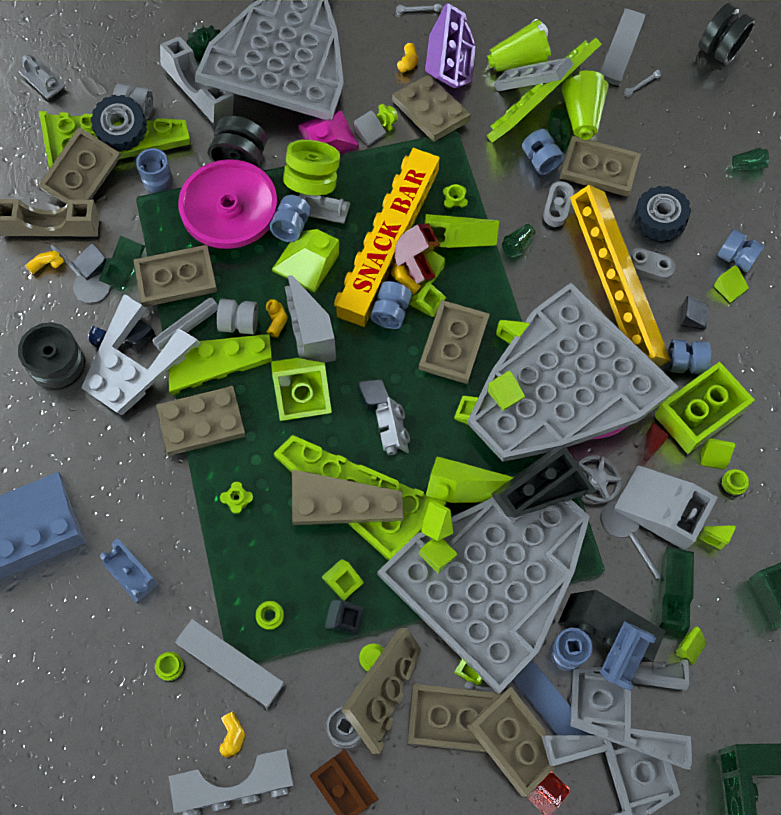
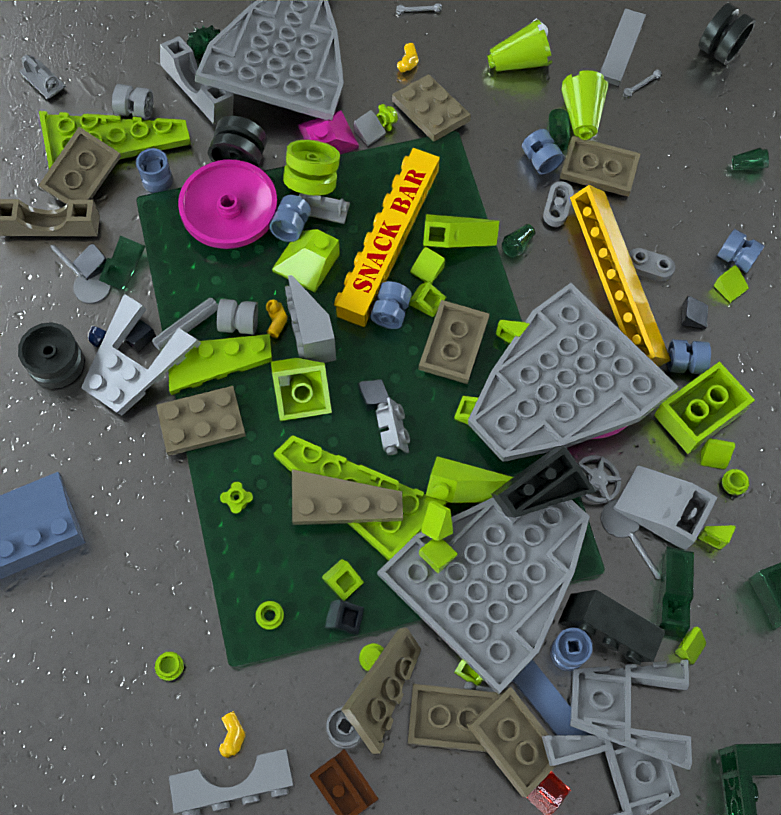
yellow arm [25,251,64,275] -> none
black wheel [91,94,147,152] -> none
sand blue hinge [100,538,159,603] -> none
dark tan plate [133,245,217,307] -> none
light grey tile [175,619,285,708] -> none
yellow arm [390,263,421,295] -> none
brick [395,223,440,284] -> none
medium lavender wedge [425,3,476,88] -> none
lime plate [443,184,468,208] -> none
lime plate [486,38,602,143] -> none
lime slope [488,370,525,411] -> none
light grey tile [494,57,573,91] -> none
sand blue hinge [600,621,656,691] -> none
black wheel [634,186,691,241] -> none
clear red slope [643,423,668,461] -> none

